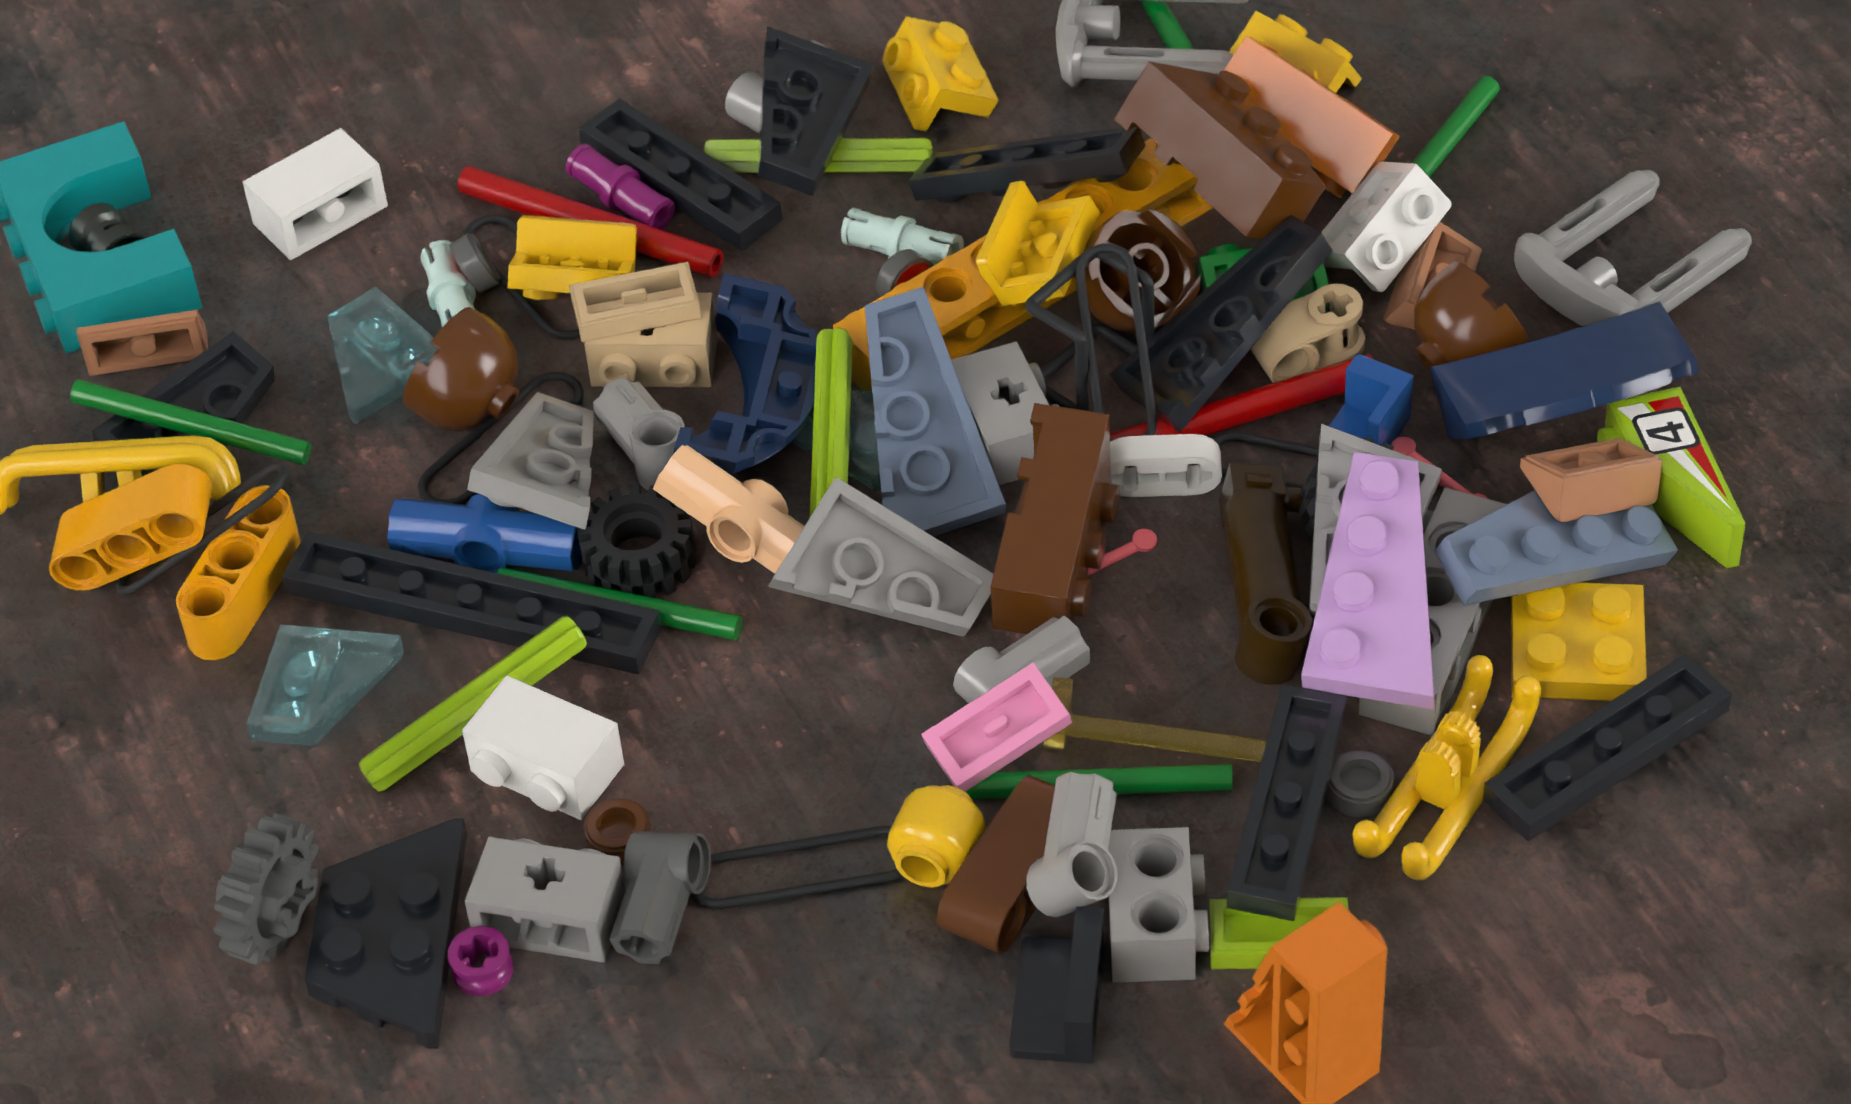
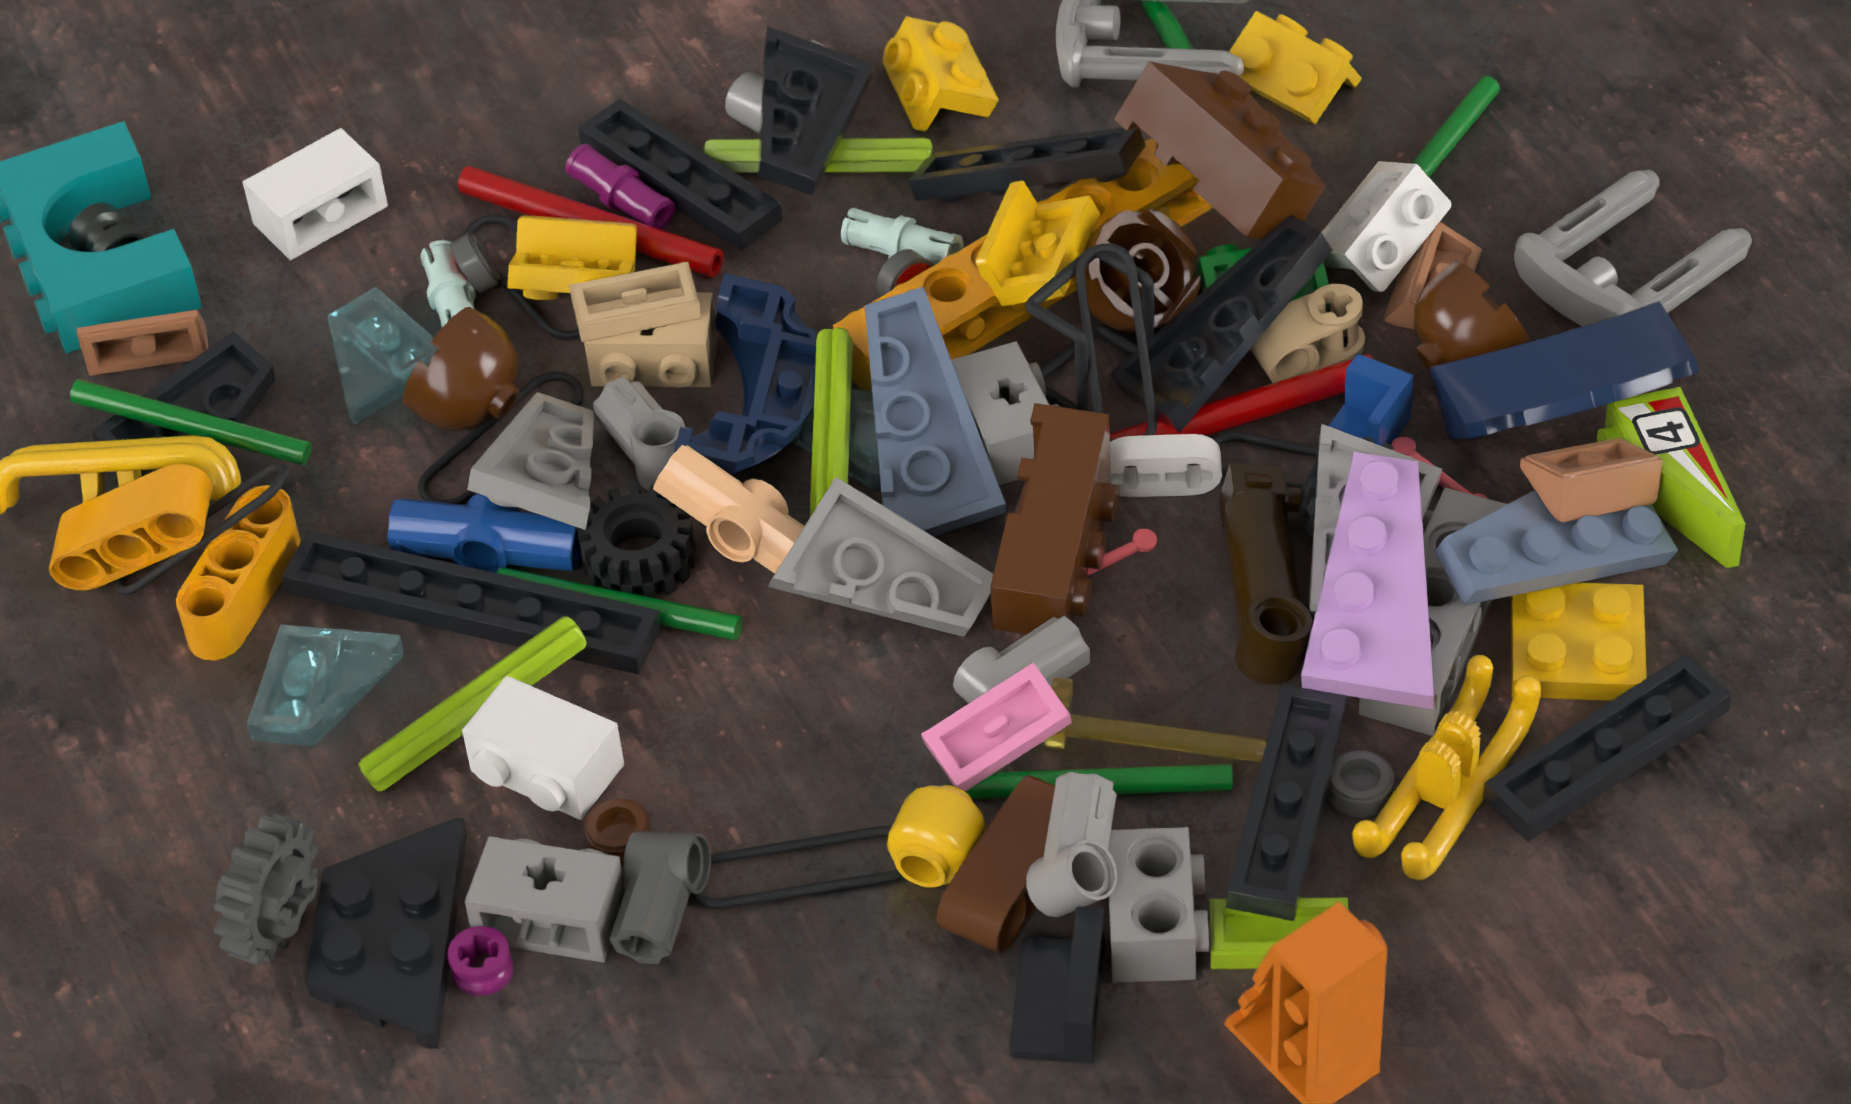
orange wedge [1223,36,1400,198] -> none

